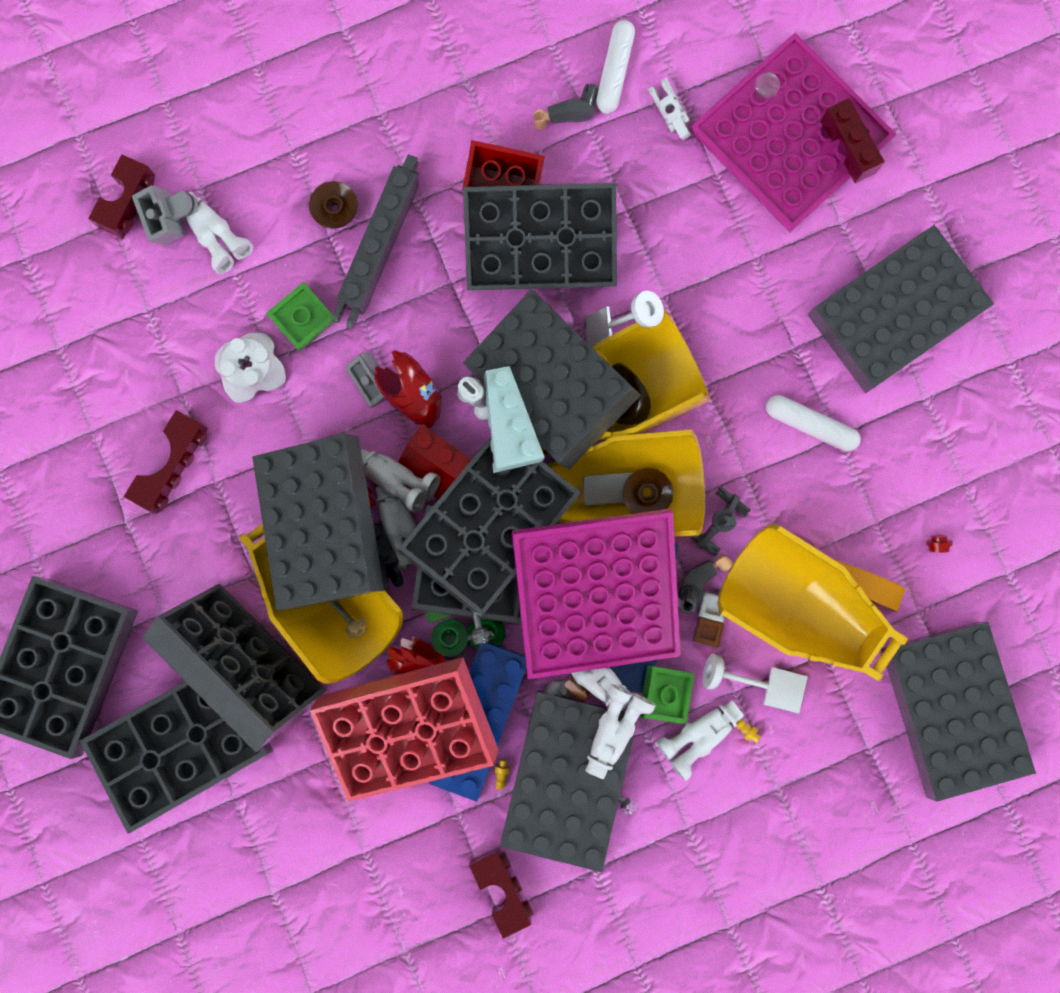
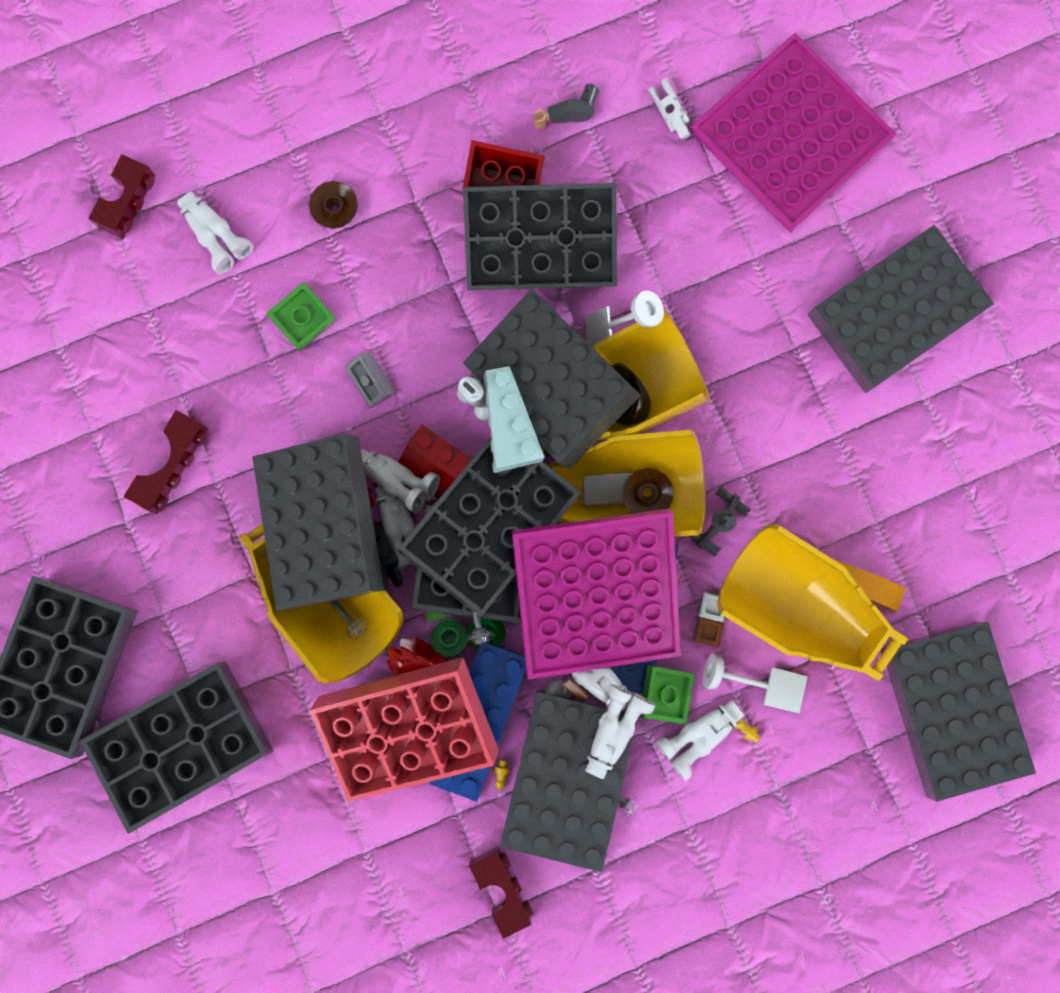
light grey brick [132,185,198,245] -> none
dark grey brick [142,583,326,752] -> none
white brick [215,333,286,403] -> none
dark grey hinge [332,154,419,329] -> none
red head [374,350,442,428] -> none
white piece [596,20,635,114] -> none
dark grey arm [679,554,733,614] -> none
clear plate [755,72,780,98] -> none
white piece [765,395,861,452] -> none
dark red arch [821,98,885,183] -> none
red plate [926,535,953,553] -> none

